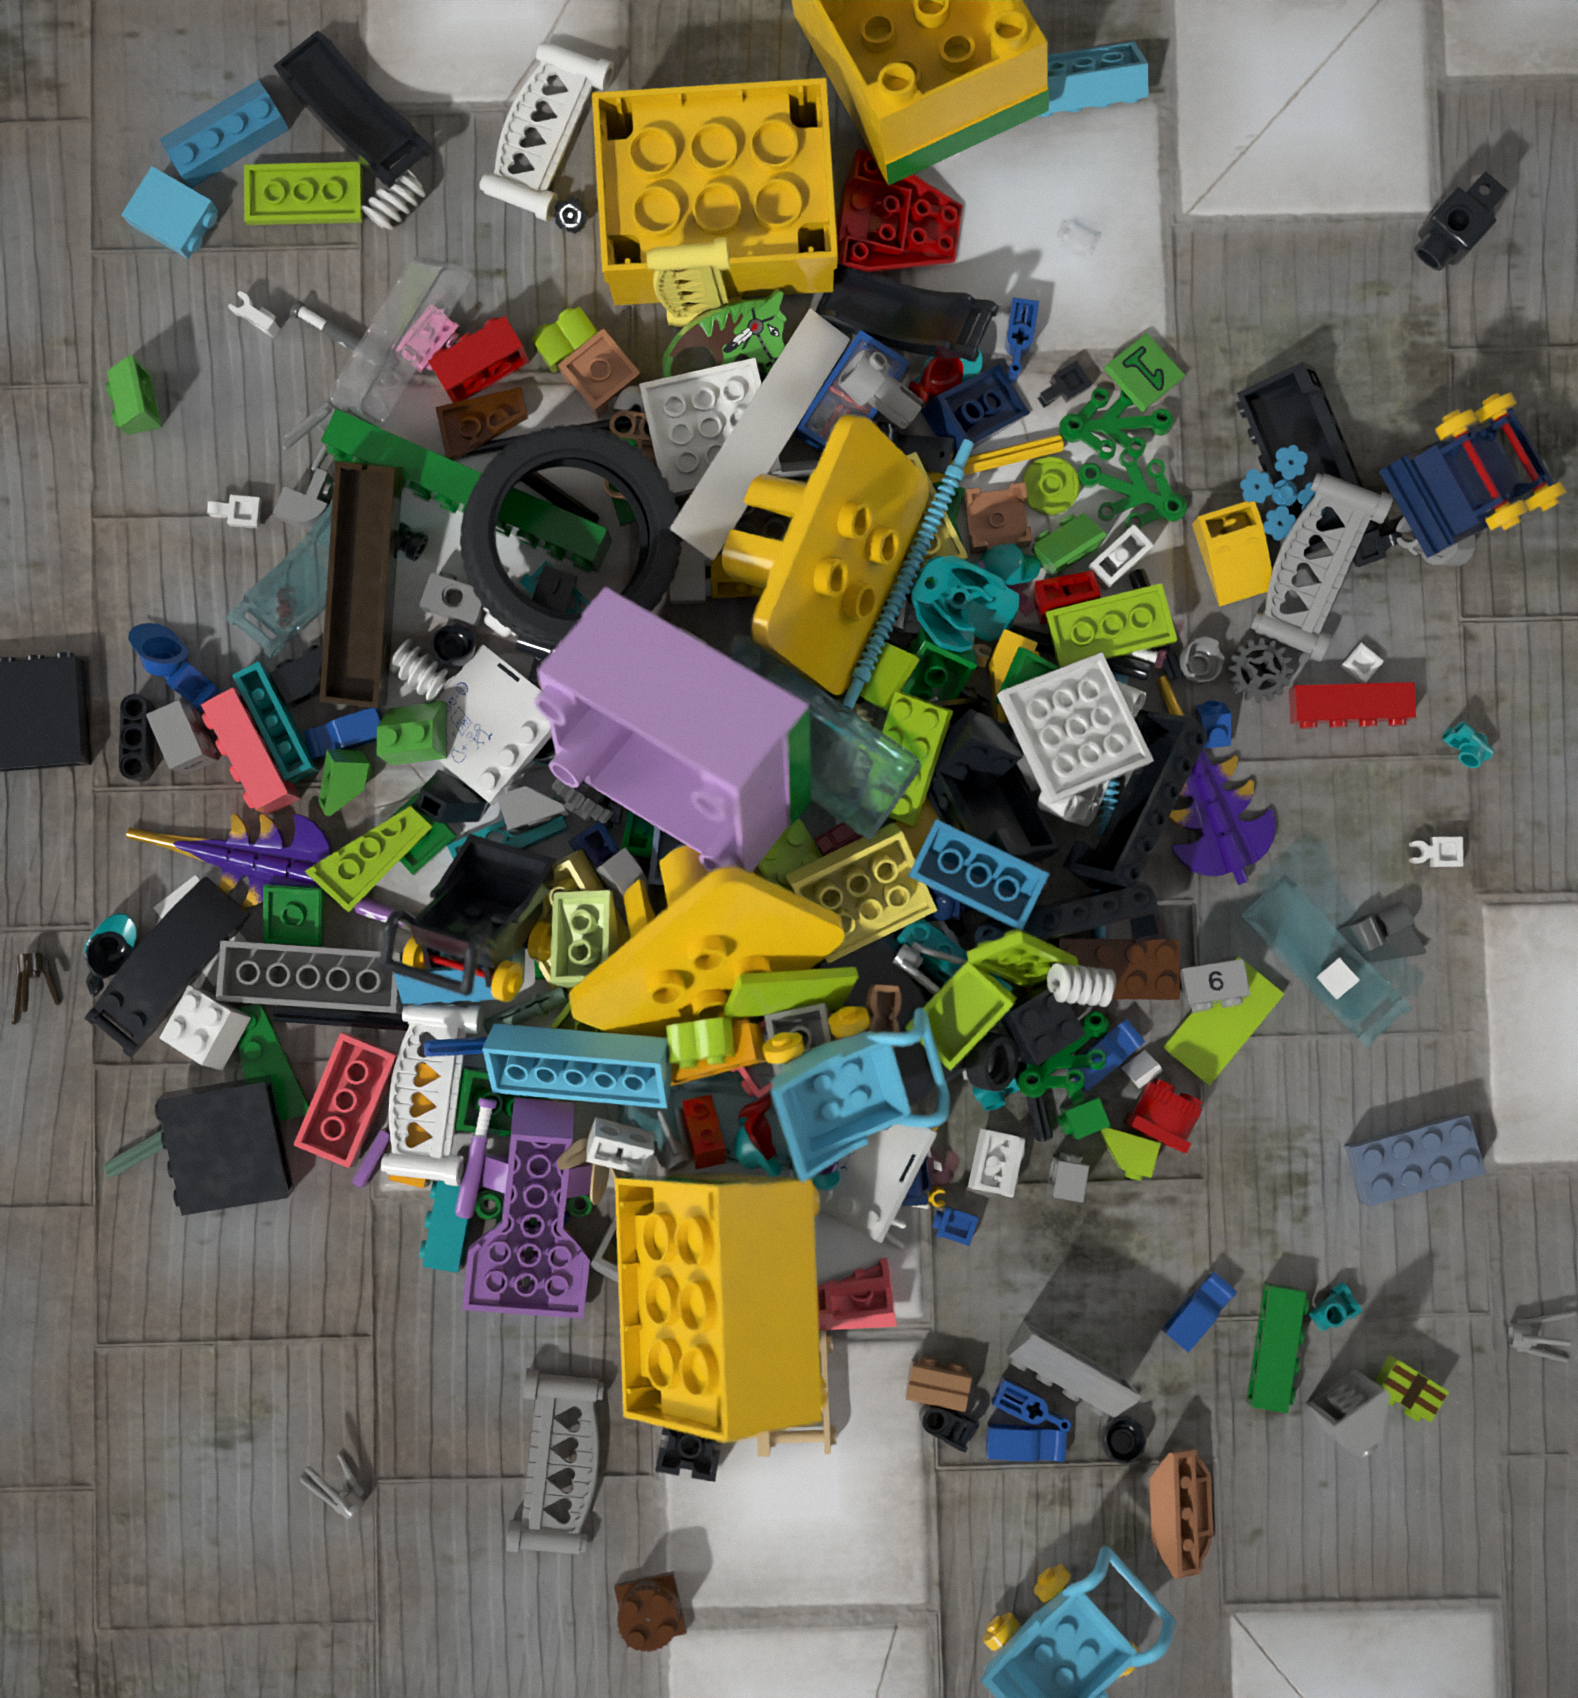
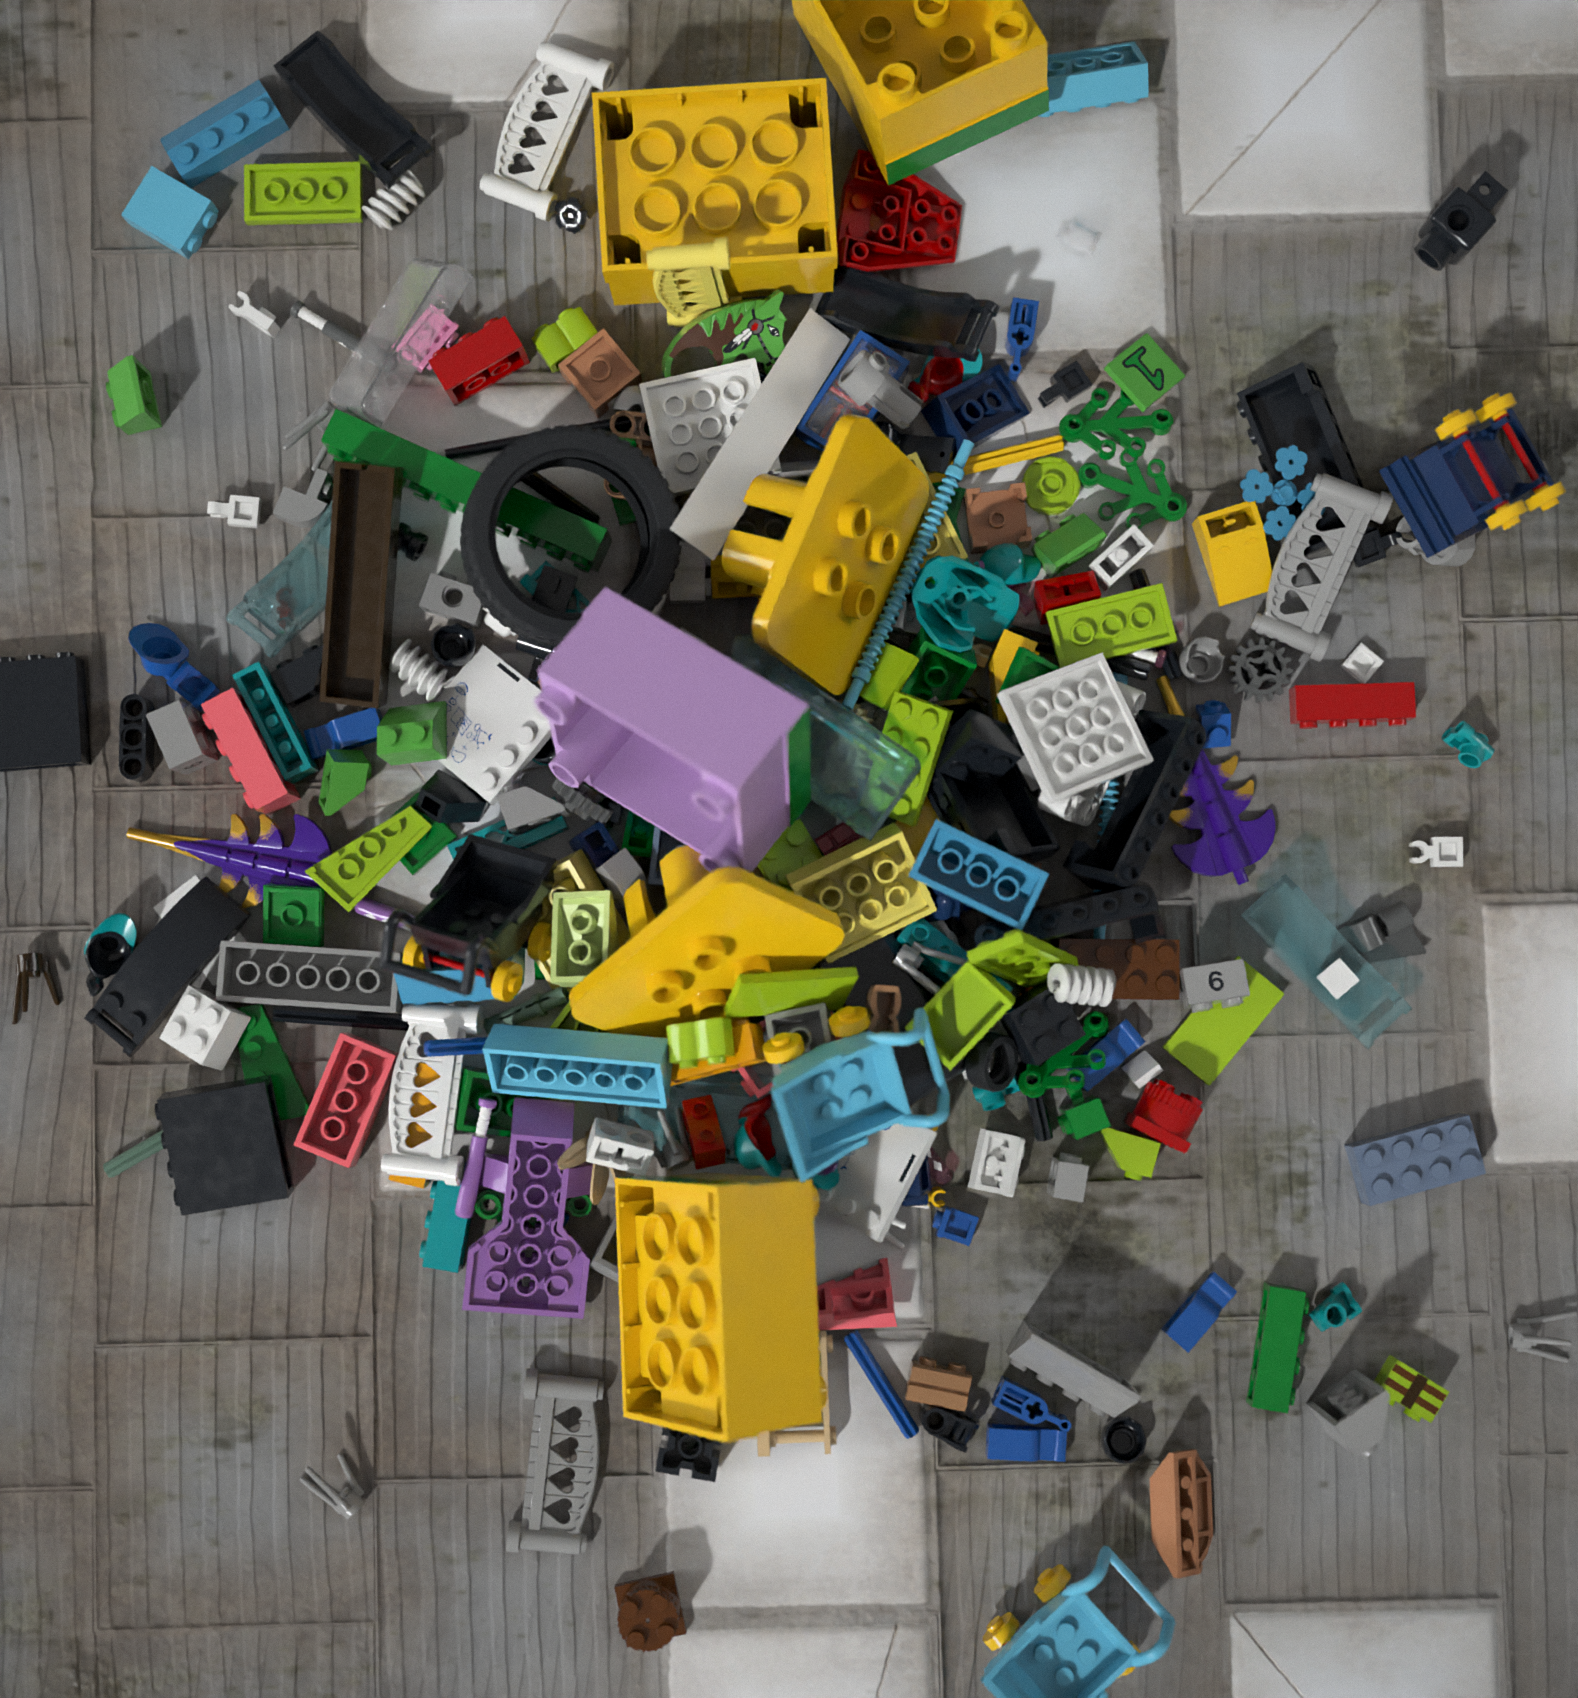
medium lavender tile [352,1128,391,1188] -> none
reddish brown wing [436,387,528,461] -> none
none -> blue axle [844,1330,919,1439]

